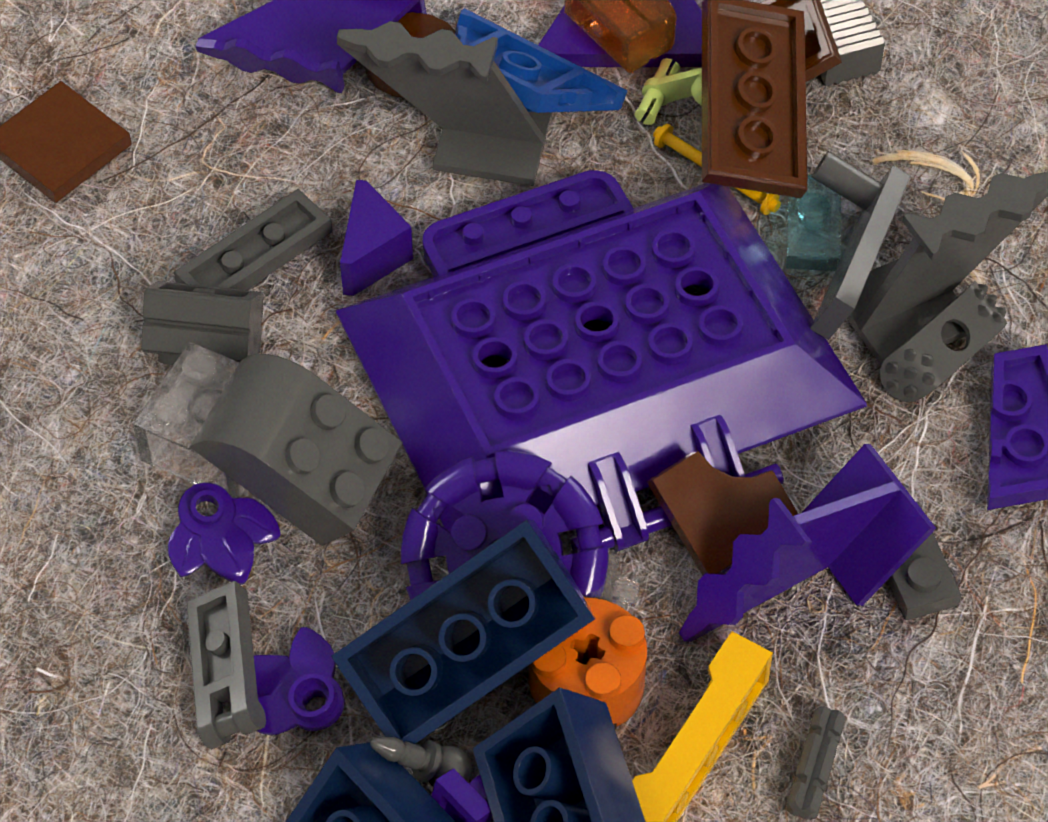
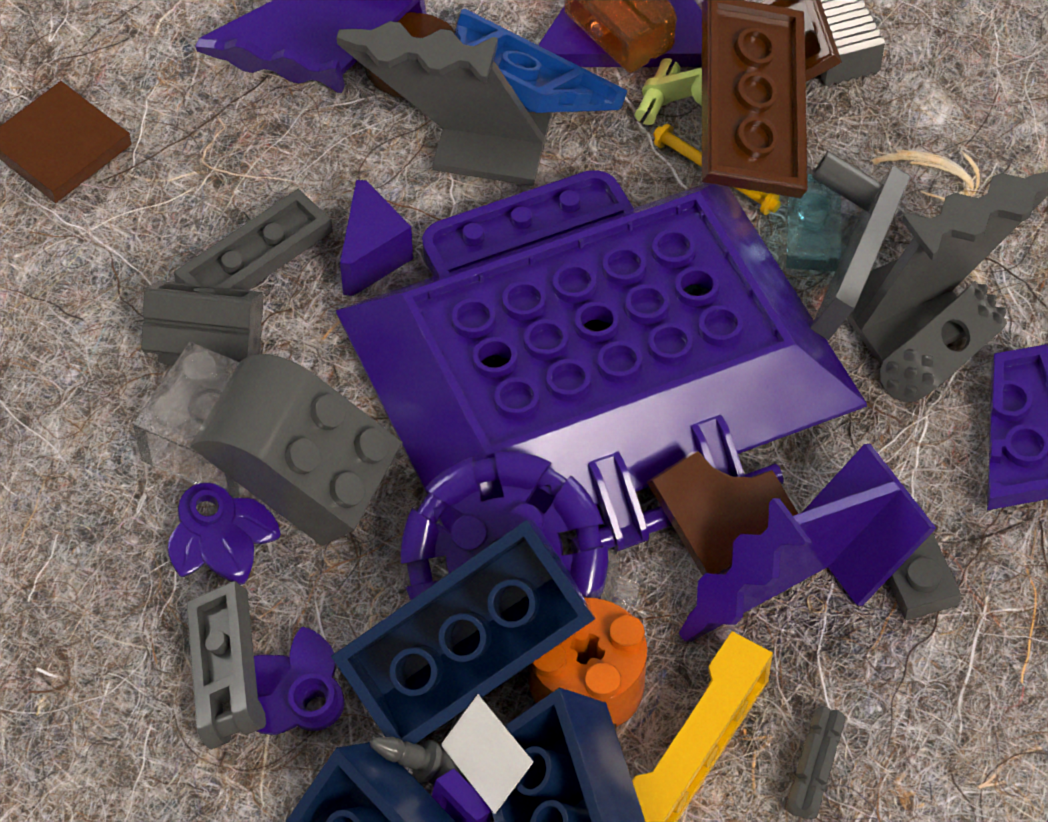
none -> white sticker [441,694,533,814]

